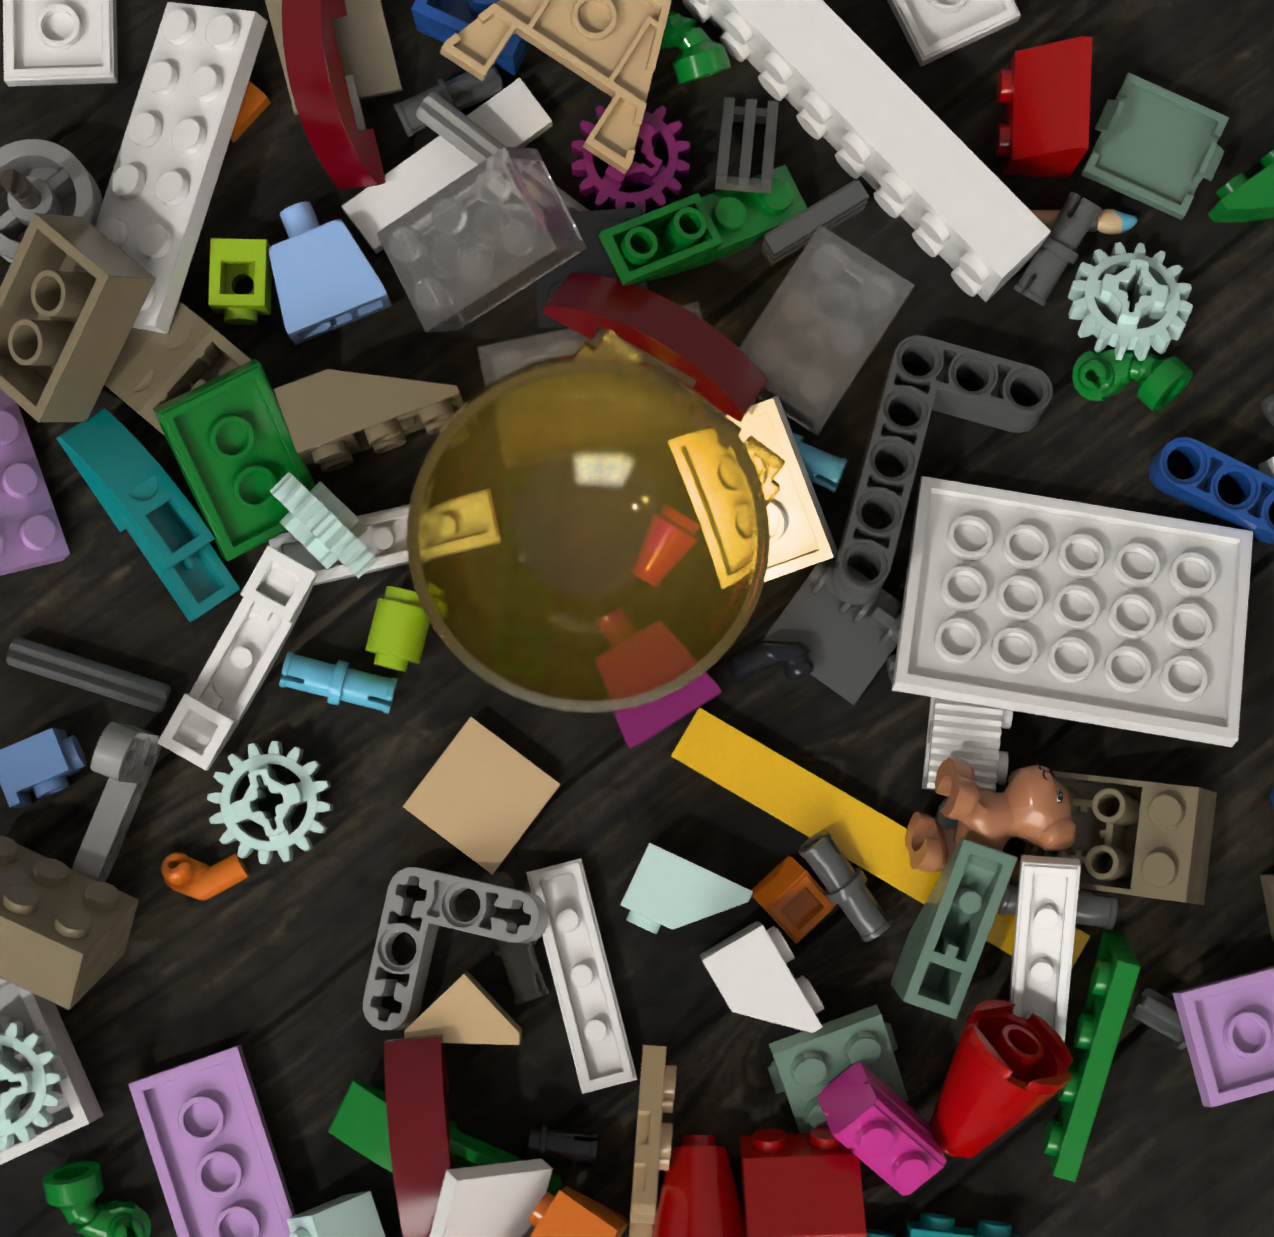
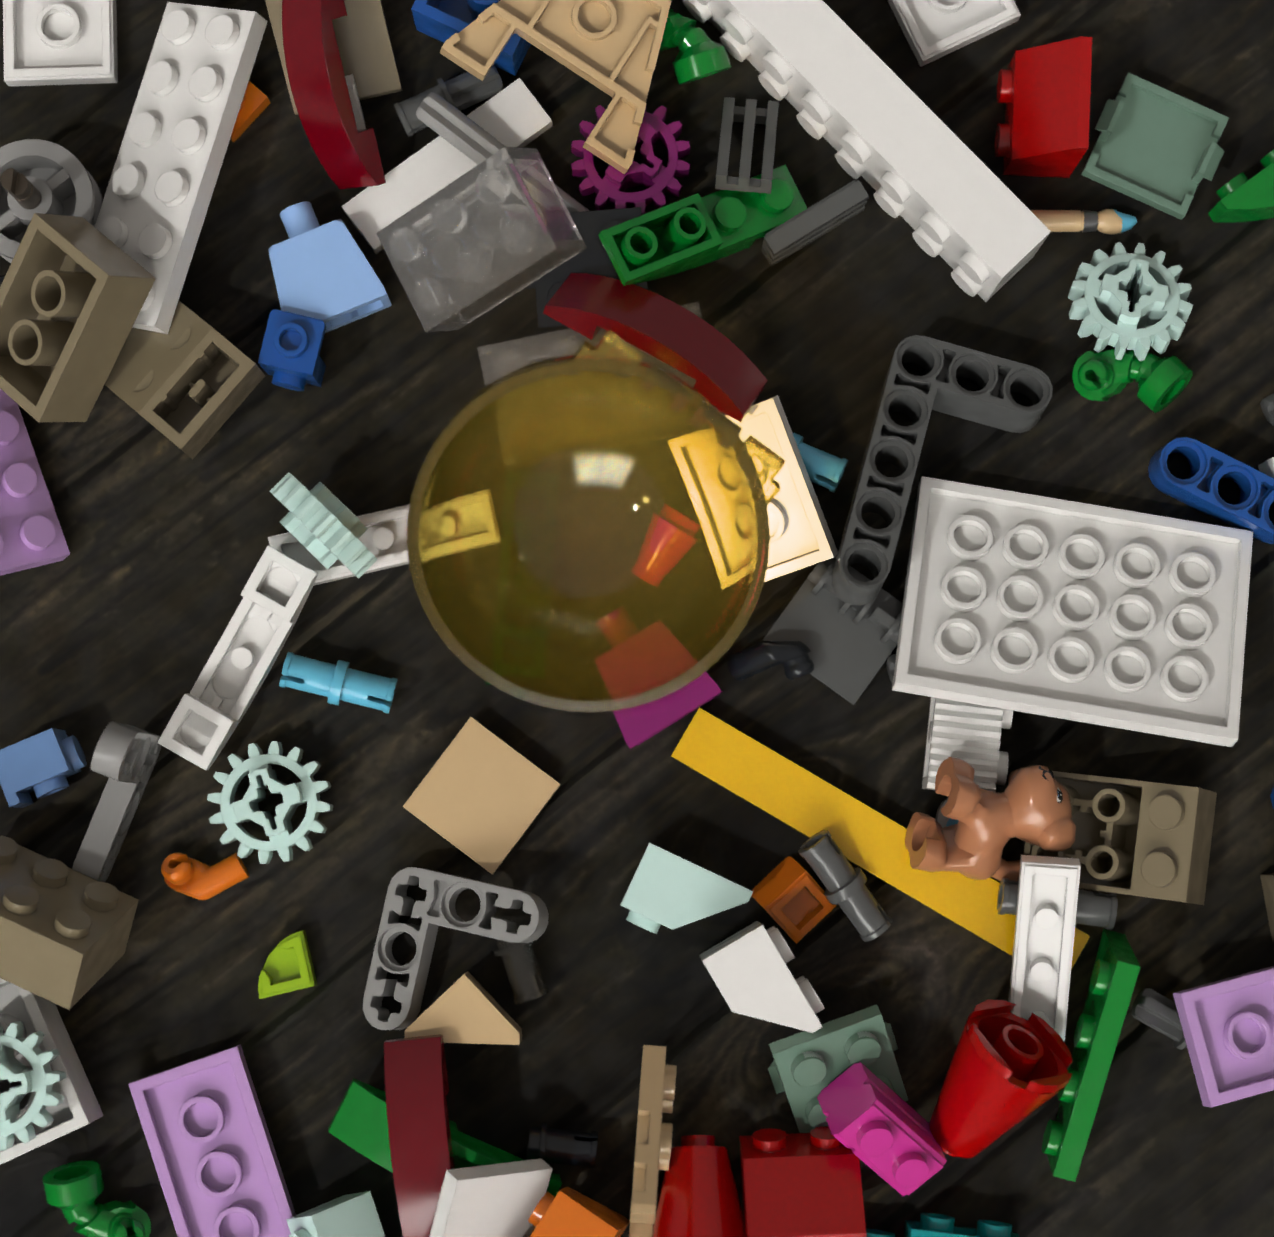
dark grey axle [6,637,171,713] -> none
teal slope [56,408,240,622] -> none
green tile [152,359,315,562] -> none
lime brick [208,238,272,325] -> none
dark tan slope [274,369,467,473] -> none
lime brick [365,586,432,672] -> none
white tile [526,858,637,1094] -> none
clear brick [739,225,915,436] -> none
sand green slope [890,837,1017,1019] -> none
dark grey pin [1013,191,1102,306] -> none
none -> blue bracket [258,309,326,391]
none -> lime tile [258,930,317,999]

